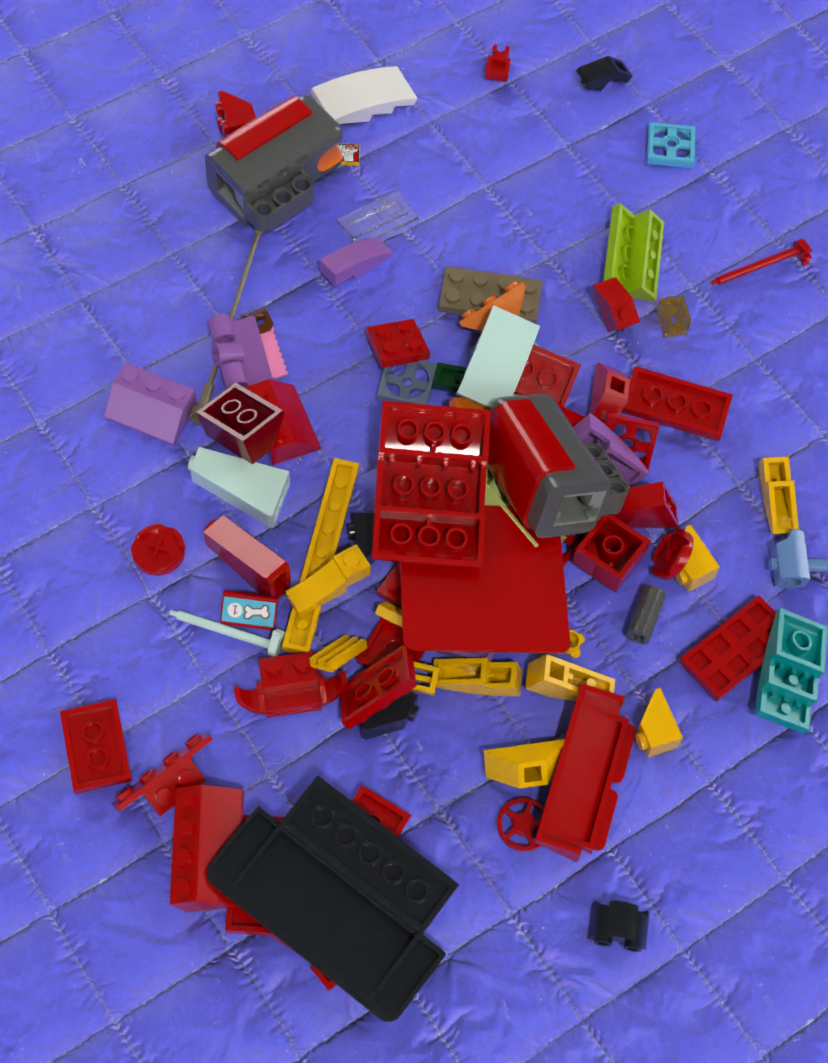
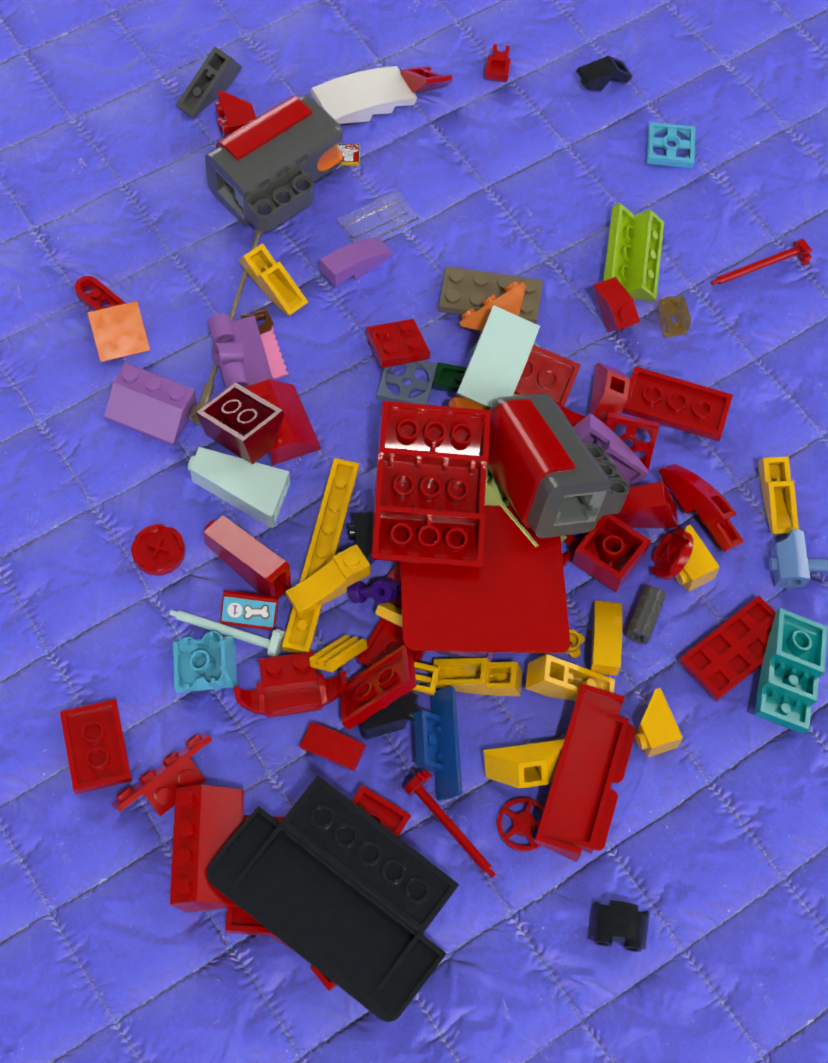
none -> red plate [75,276,126,311]
none -> orange tile [88,301,150,363]
none -> medium azure slope [173,631,239,693]
none -> dark grey slope [176,46,243,118]
none -> yellow slope [239,243,308,316]
none -> red slope [299,722,366,772]
none -> dark purple leg [349,578,401,604]
none -> red slope [401,66,452,93]
none -> red piece [403,770,496,878]
none -> blue bracket [414,686,462,801]
none -> yellow slope [590,600,622,676]
none -> red slope [658,464,744,552]

